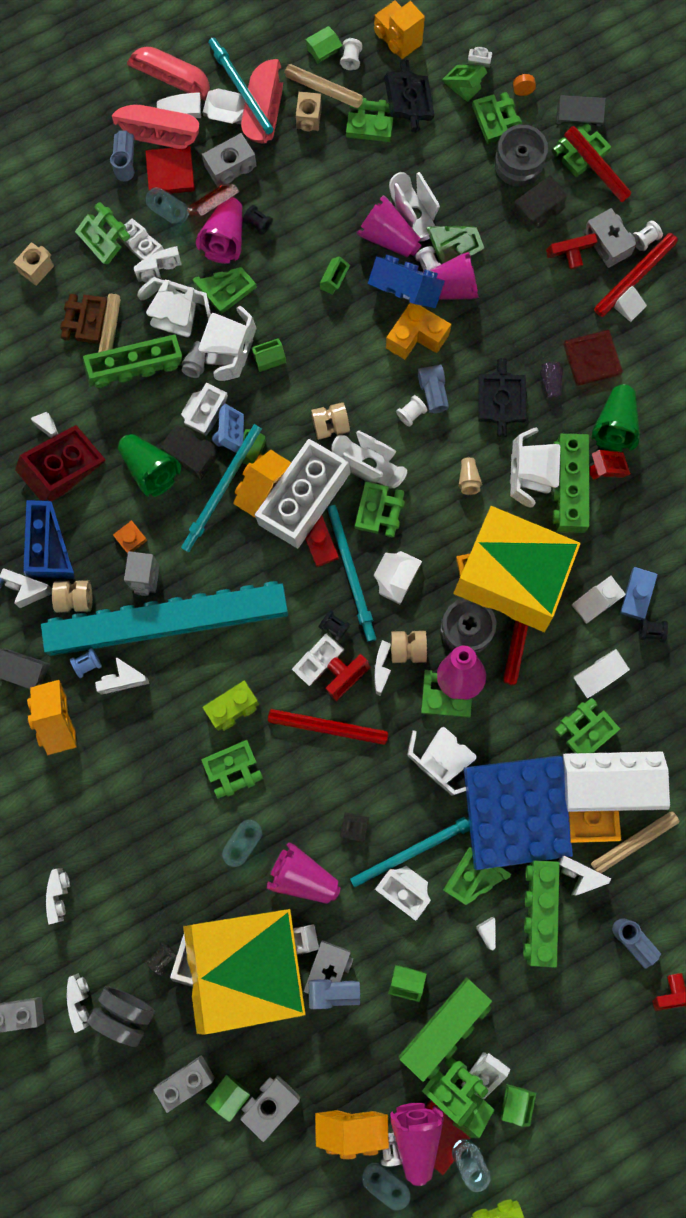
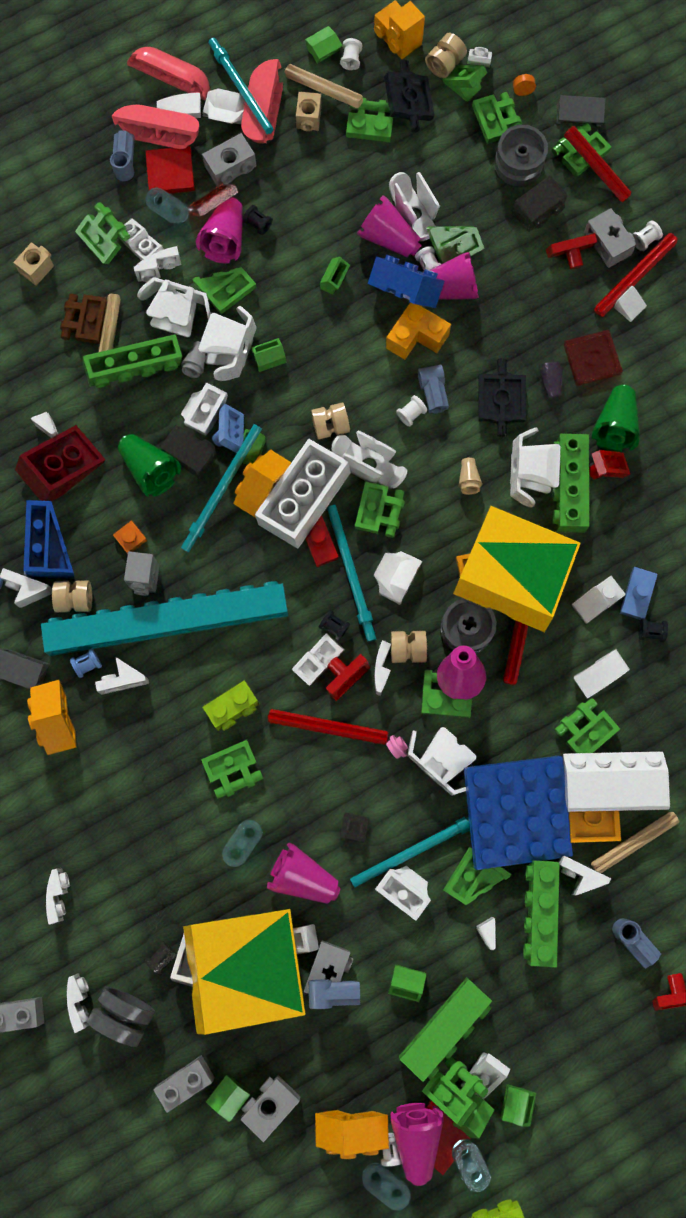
none -> bright pink plate [386,735,408,759]
none -> tan wheel [425,33,467,79]

